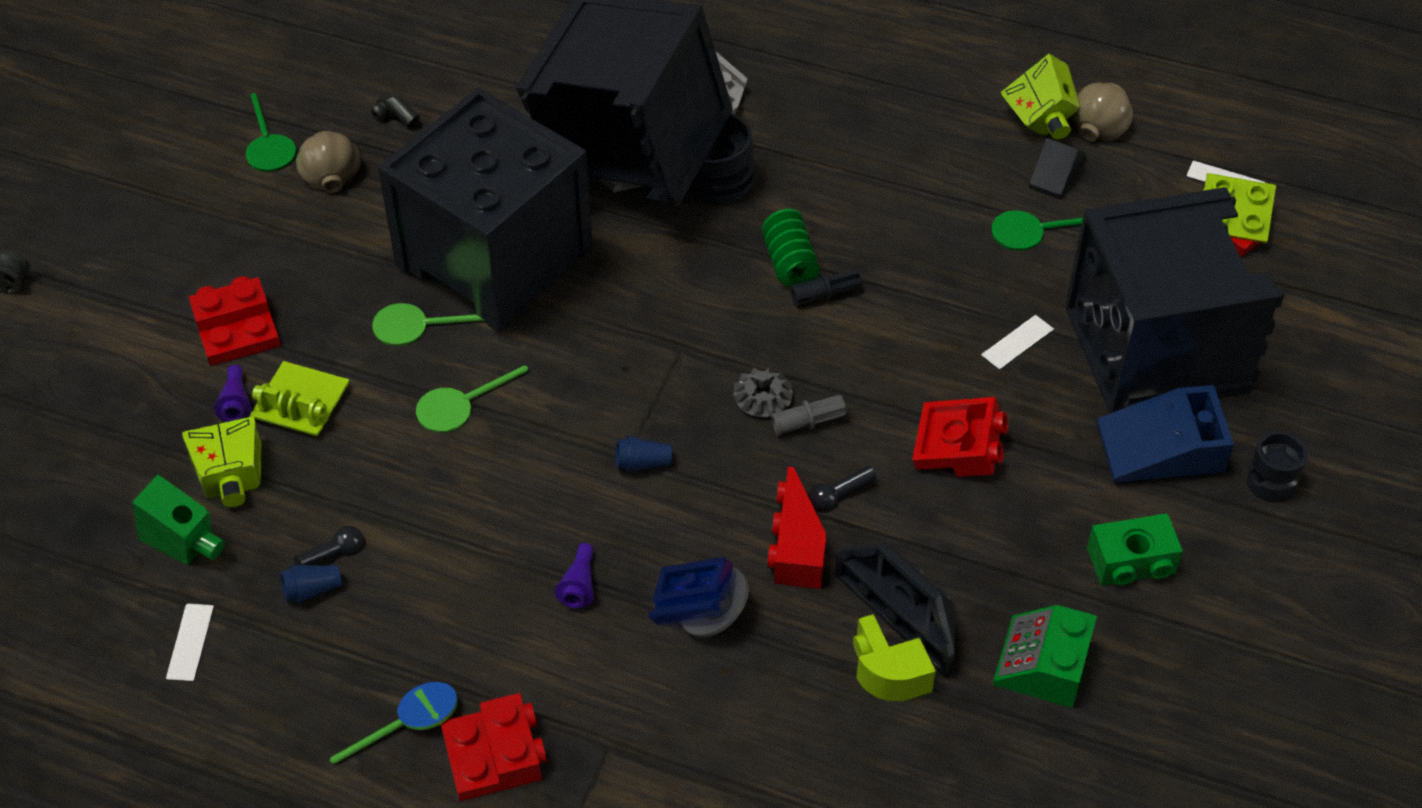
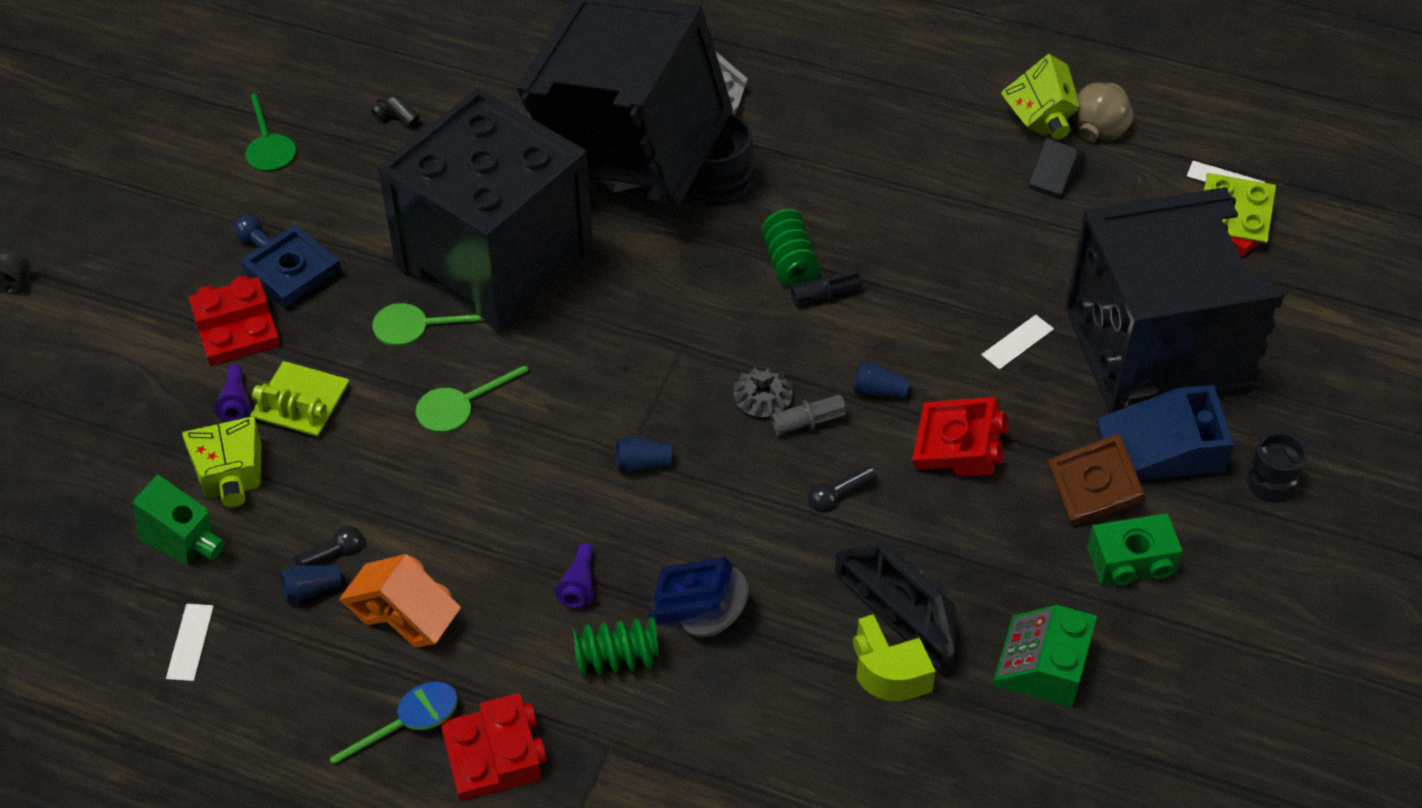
dark tan plant [296,131,361,193] -> none
red slope [767,466,826,589] -> none
green piece [991,211,1083,251] -> none
none -> dark blue plate [234,215,341,307]
none -> orange brick [339,554,461,648]
none -> green piece [573,617,658,677]
none -> dark blue cone [853,361,910,399]
none -> reddish brown tile [1048,434,1147,527]

